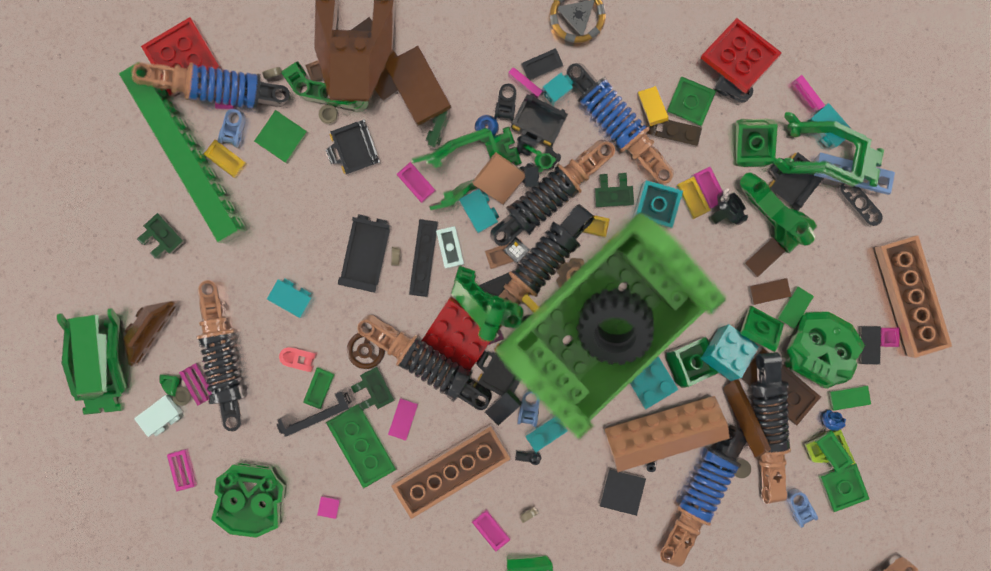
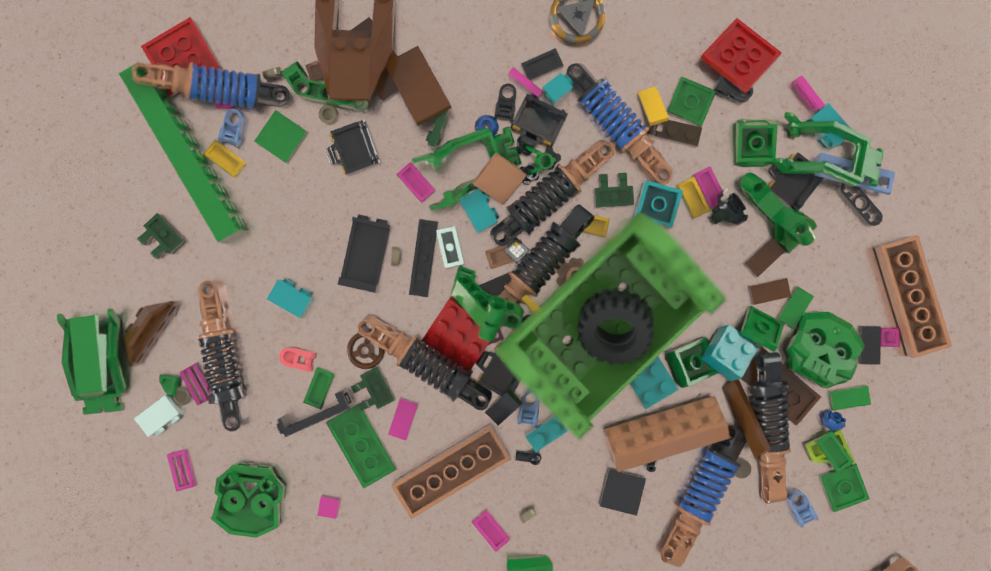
black slope [524,163,539,187] -> none

